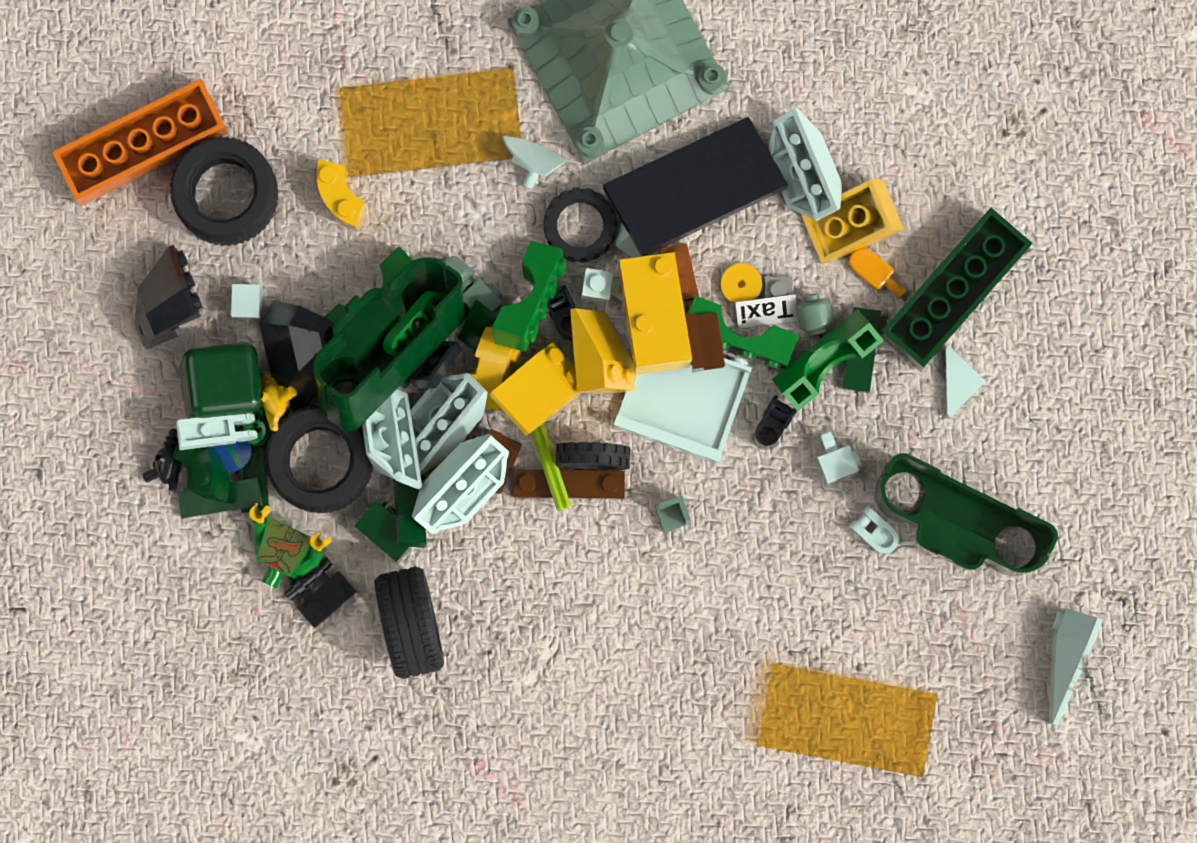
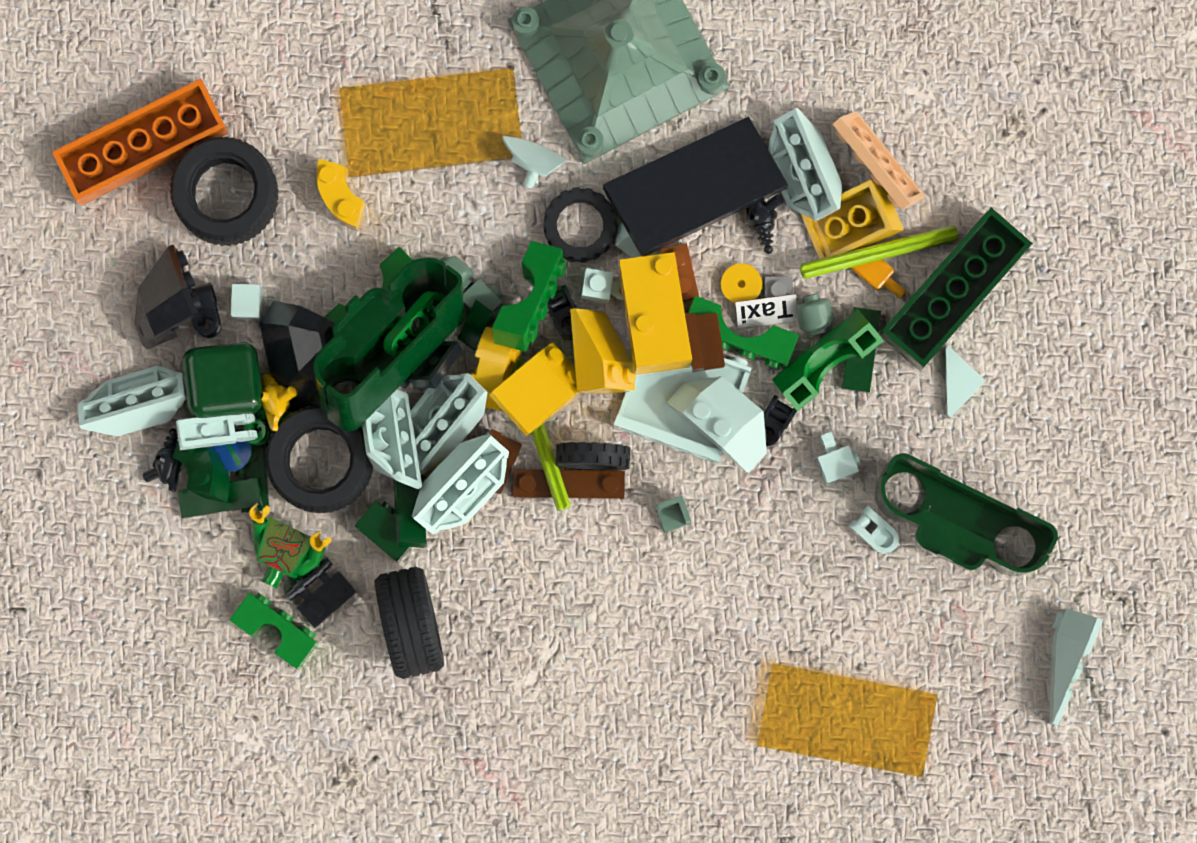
none -> light aqua wedge [78,366,186,436]
none -> black piece [192,282,222,339]
none -> green arch [229,592,319,670]
none -> light aqua wedge [666,376,767,474]
none -> black piece [746,194,783,254]
none -> lime axle [800,225,958,279]
none -> light nougat plate [833,111,925,210]

